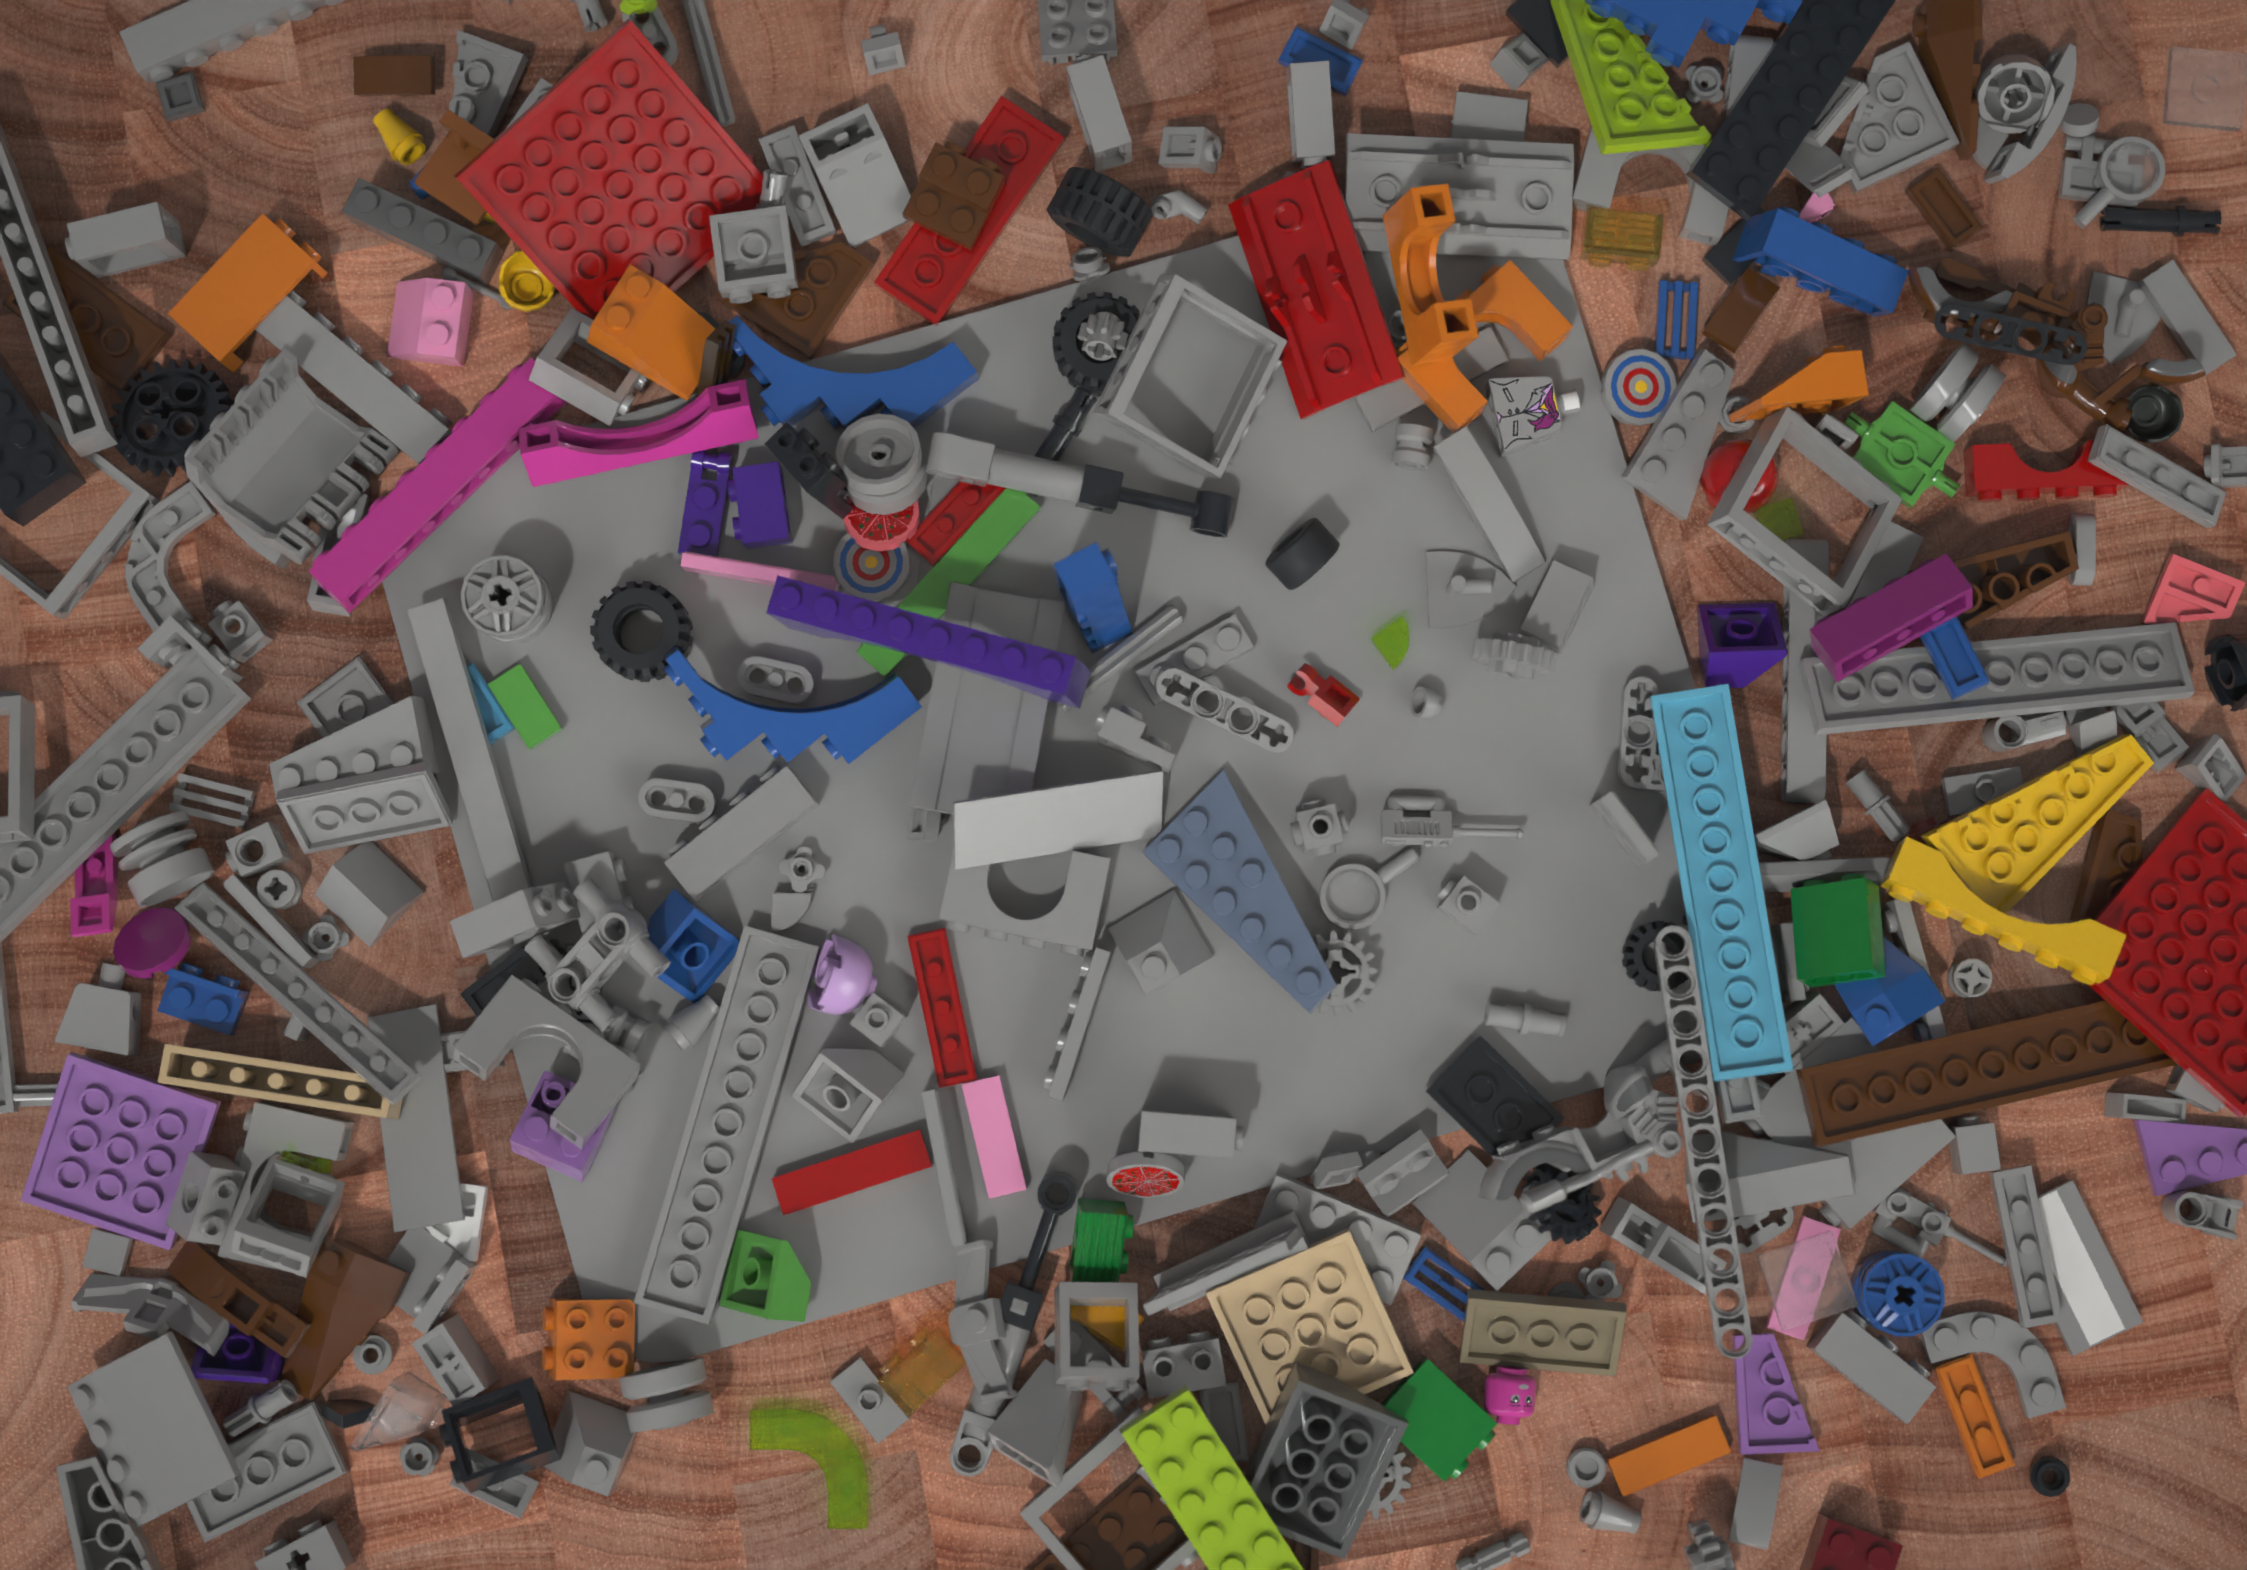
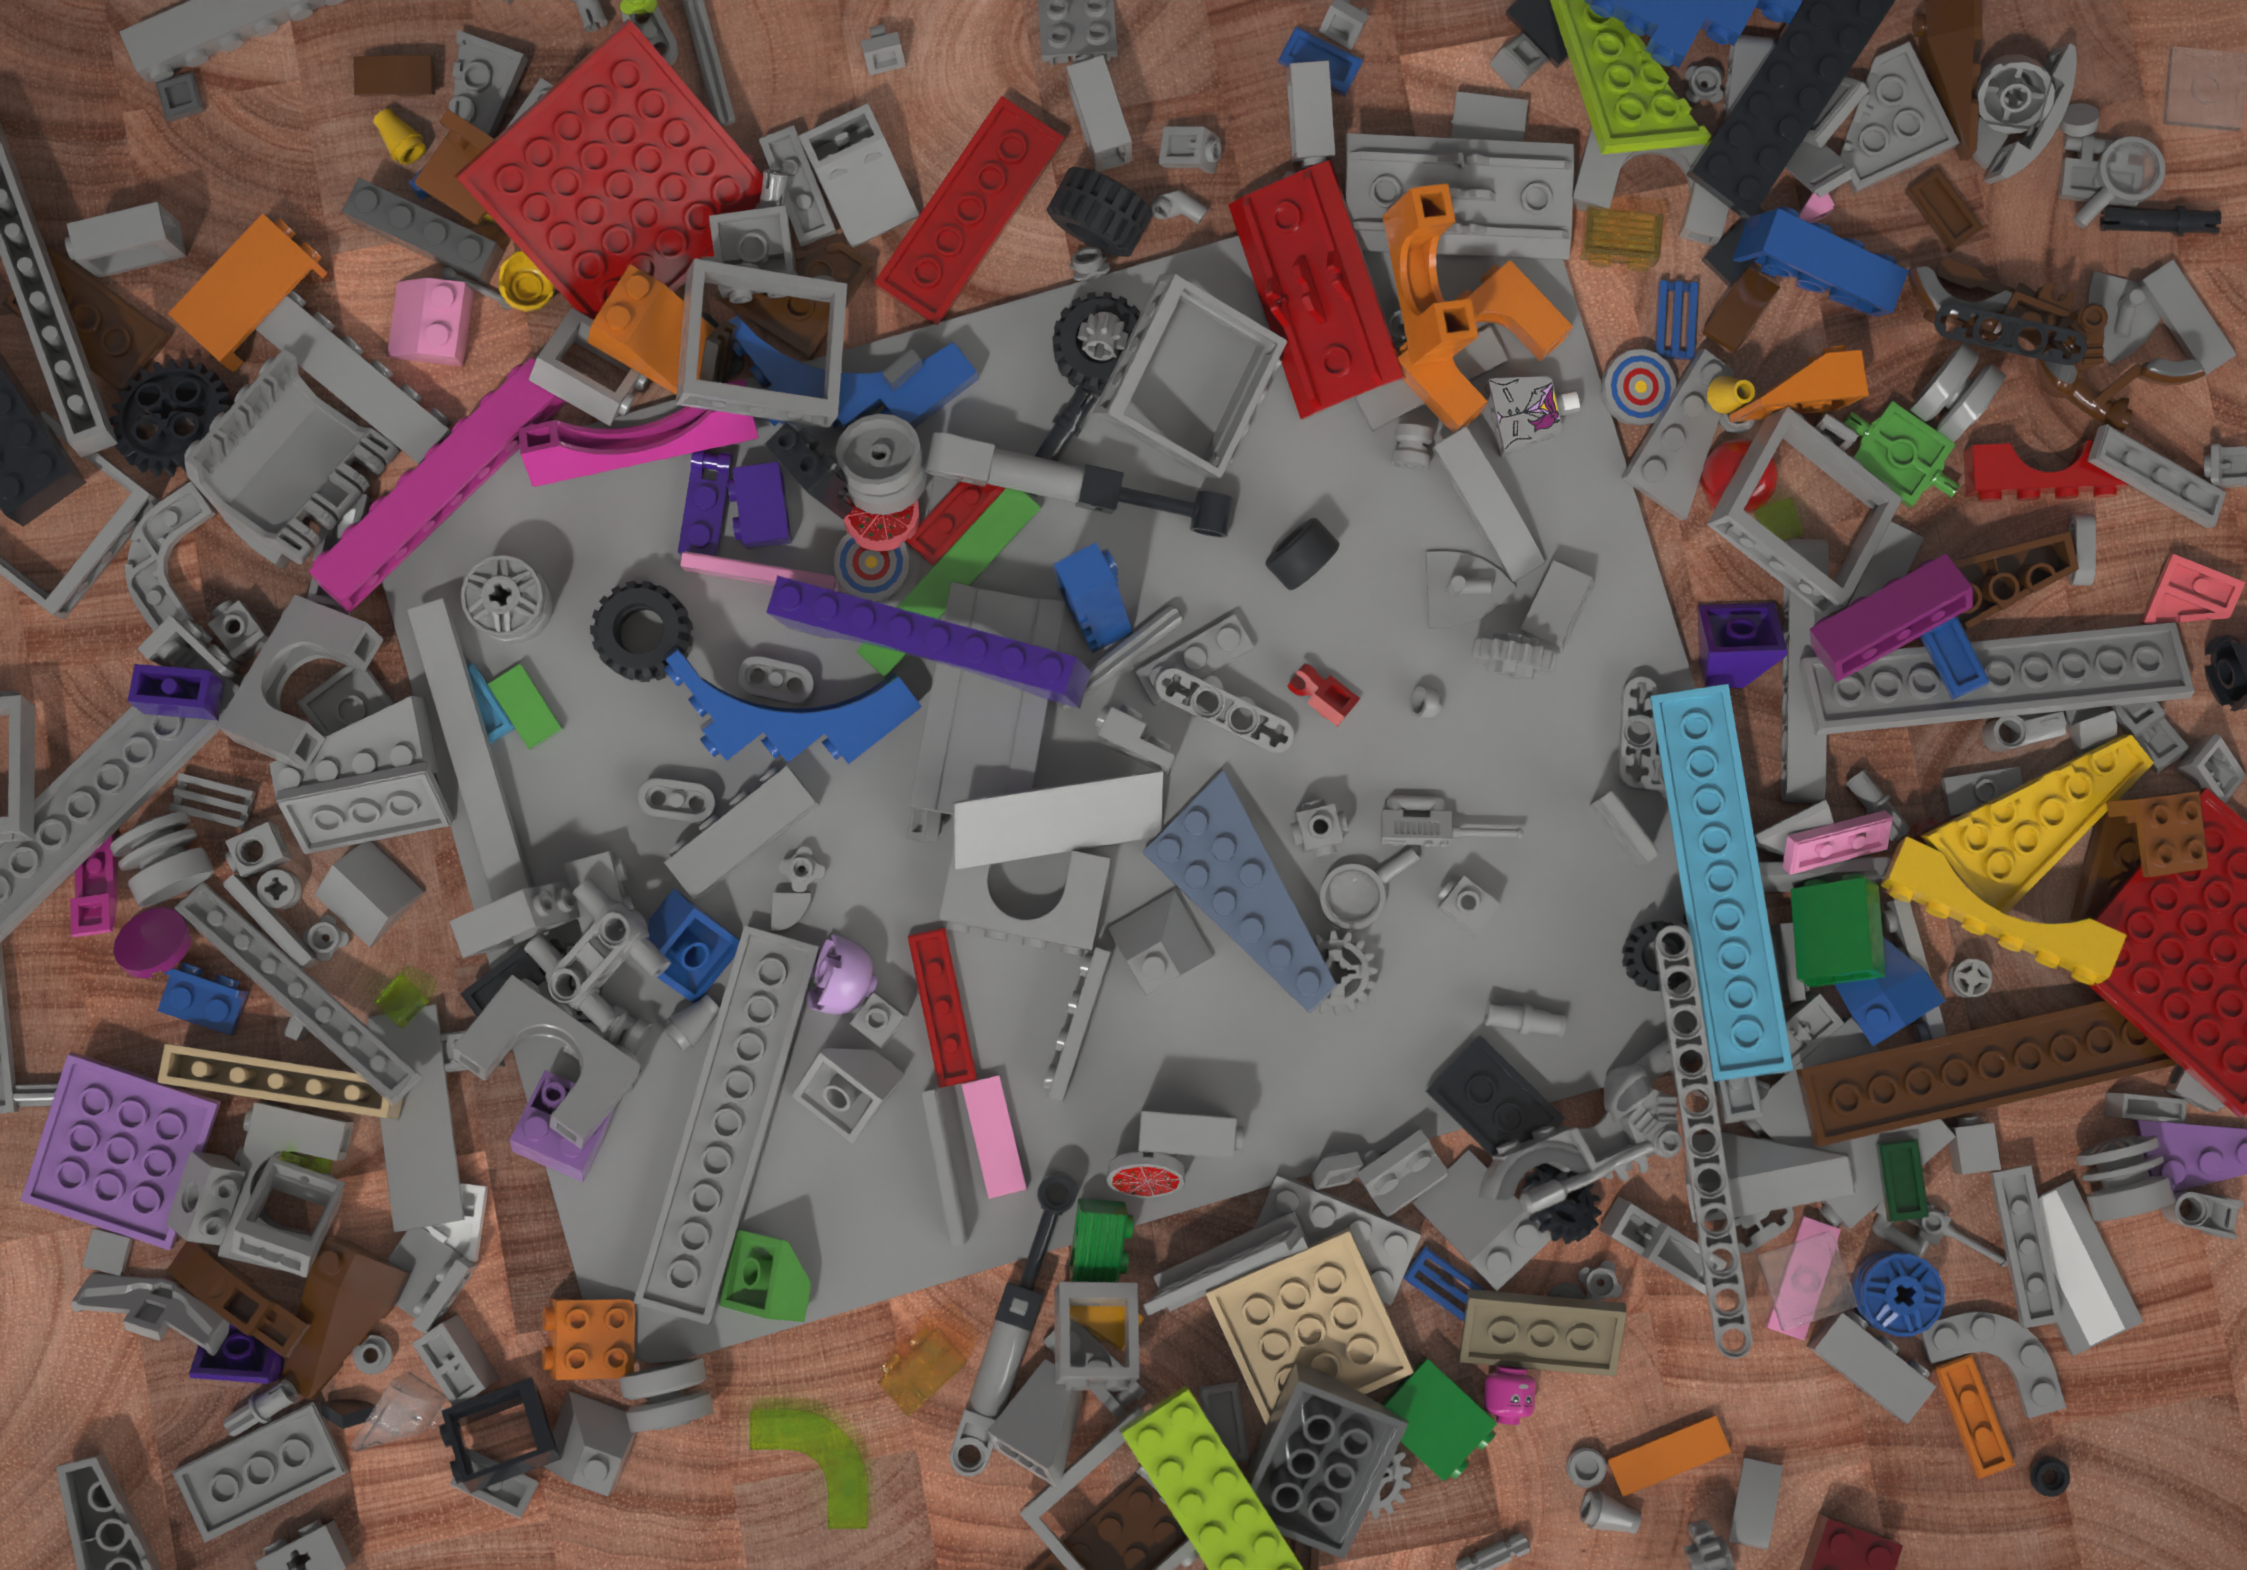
light grey torso [55,963,142,1055] -> none
light grey slope [67,1331,241,1529] -> none
light grey plate [400,1437,439,1476] -> none
red tile [771,1129,932,1216] -> none
light grey plate [830,1356,910,1444] -> none
reddish brown plate [902,141,1005,251] -> none
light grey plate [948,1240,1017,1405] -> none
light grey brick [1141,1330,1227,1399] -> none
clear neon green tile [1370,616,1409,671] -> none
medium lavender wing [1732,1333,1820,1455] -> none
pearl dark grey hair [2125,384,2184,443] -> none
none -> dark purple brick [128,664,225,721]
none -> light grey arch [216,595,384,772]
none -> clear neon green tile [374,973,430,1029]
none -> light grey window [676,257,847,428]
none -> dark grey tile [883,349,923,392]
none -> yellow cone [1706,375,1755,414]
none -> bright pink tile [1782,810,1893,875]
none -> dark green tile [1876,1138,1929,1222]
none -> light grey wheel [2075,1135,2176,1221]
none -> dark orange bracket [2107,791,2208,877]

